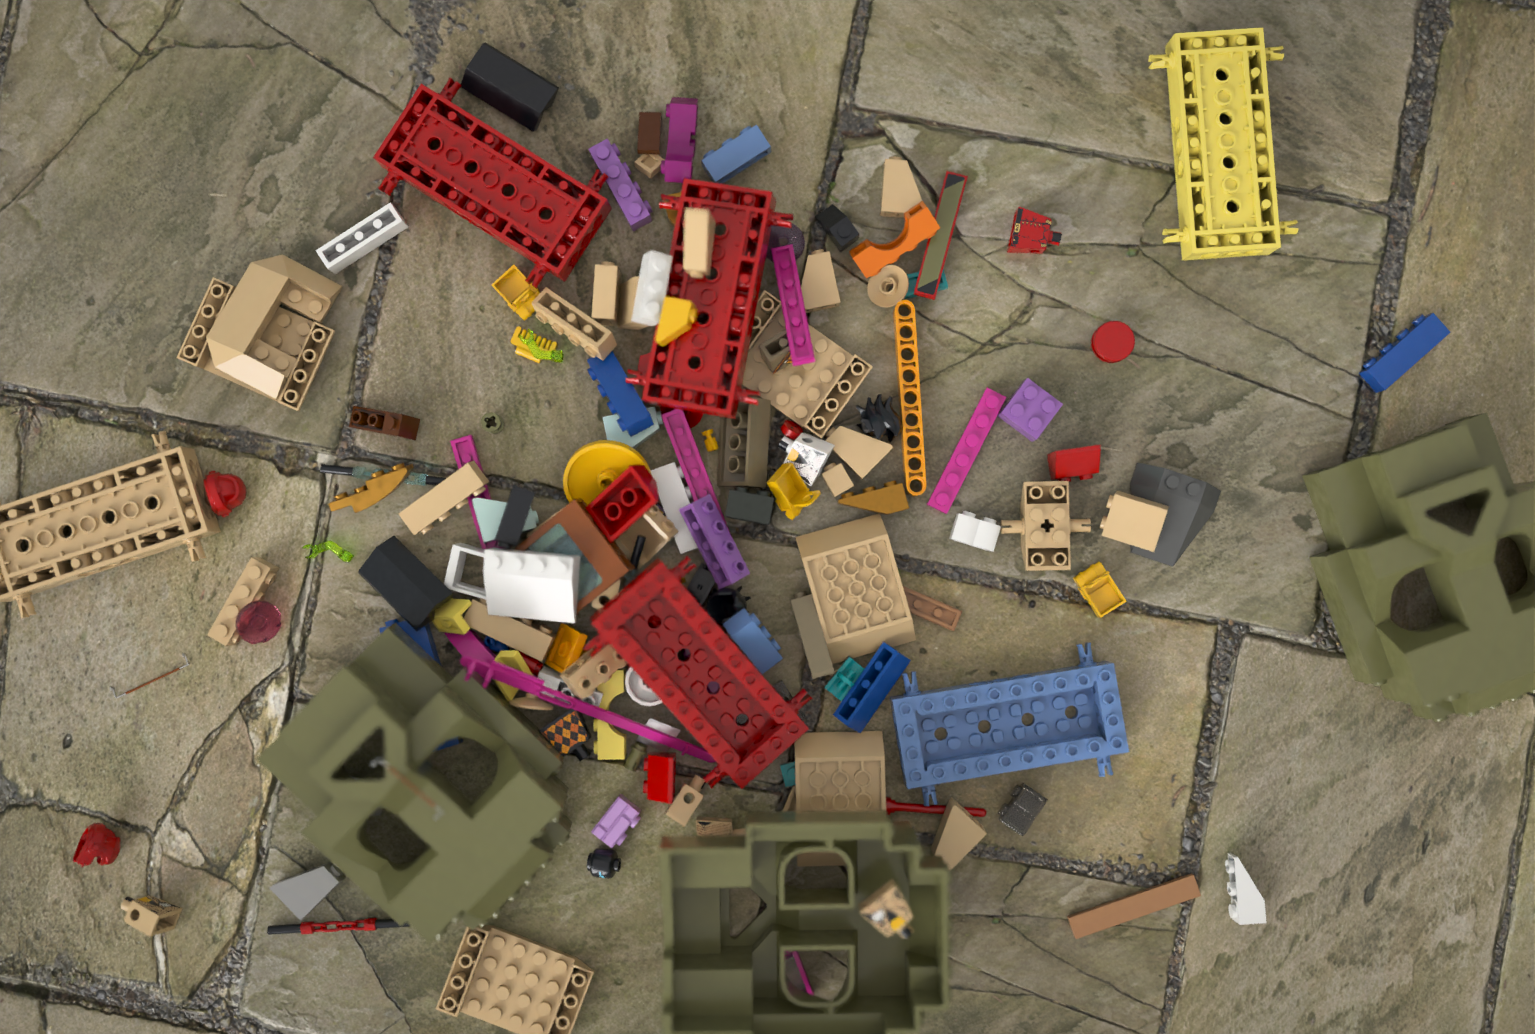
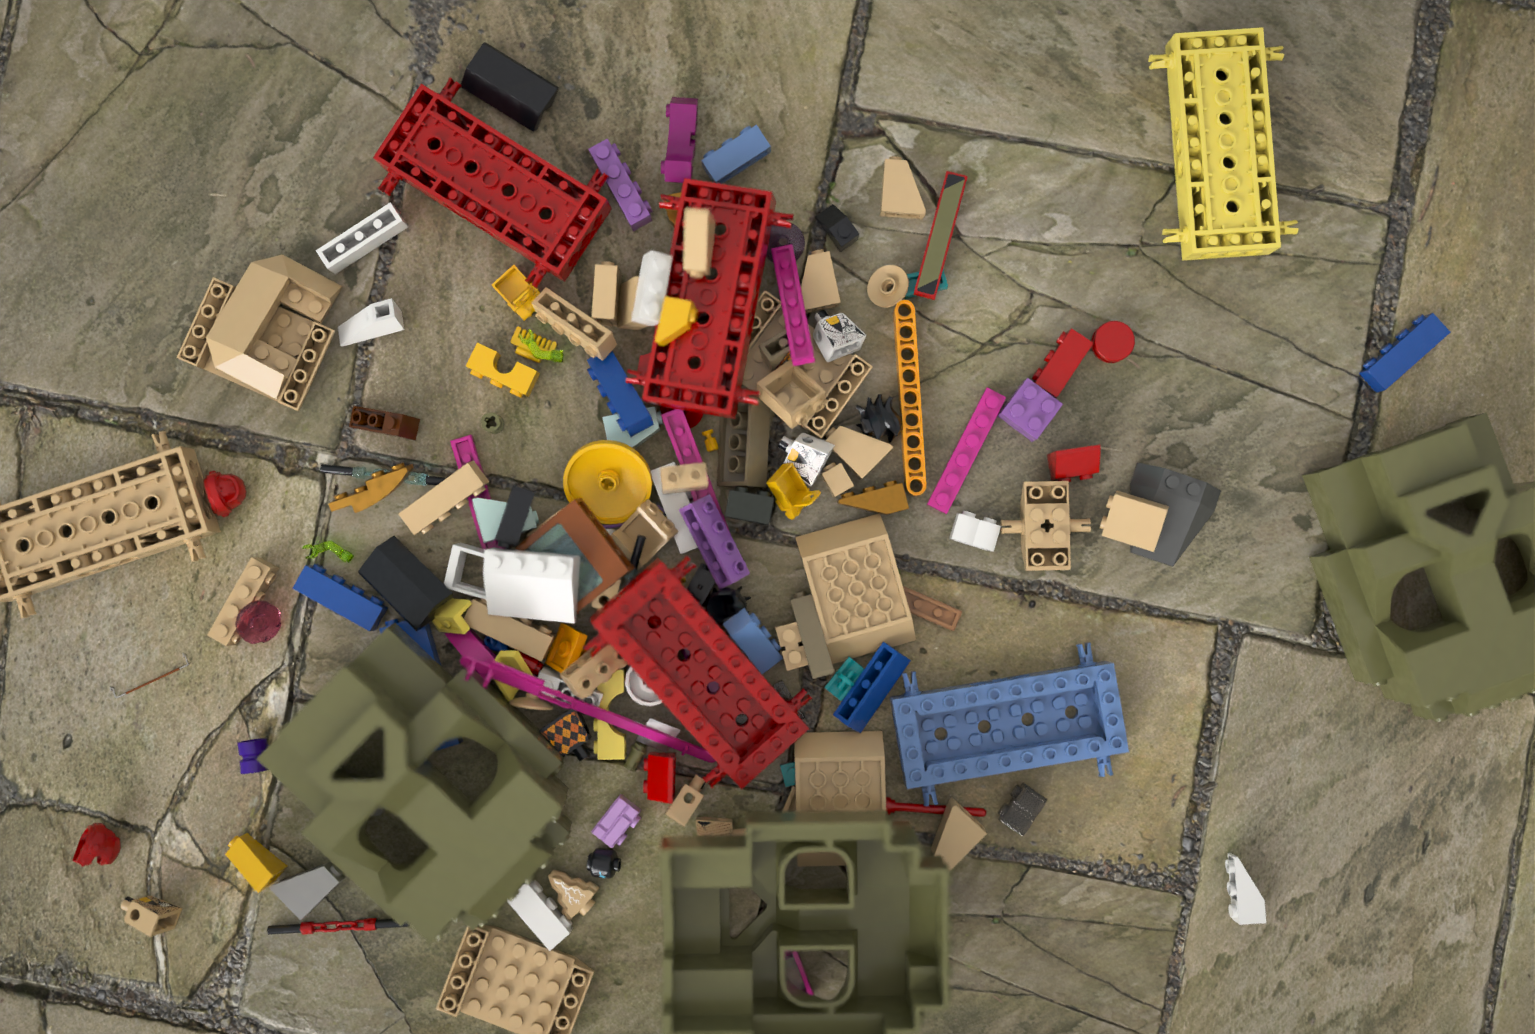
dark orange piece [371,758,444,820] -> none
red slope [585,465,659,543] -> none
tan plate [634,154,665,179] -> none
reddish brown tile [637,112,662,155] -> none
red tile [781,420,803,440] -> none
orange arch [849,201,940,279] -> none
tan torso [859,878,914,939] -> none
red torso [1007,207,1062,254] -> none
medium nougat tile [1067,873,1201,939] -> none
yellow piece [1073,561,1127,618] -> none
none -> yellow slope [225,833,288,893]
none -> dark purple wheel [237,738,268,774]
none -> blue brick [292,563,388,631]
none -> white slope [338,298,404,347]
none -> yellow arch [466,343,540,398]
none -> white brick [507,880,573,951]
none -> tan rock [548,869,600,921]
none -> tan panel [660,463,708,494]
none -> tan window [757,359,826,429]
none -> tan piece [775,621,808,671]
none -> white torso [813,310,866,363]
none -> red brick [1032,328,1093,398]

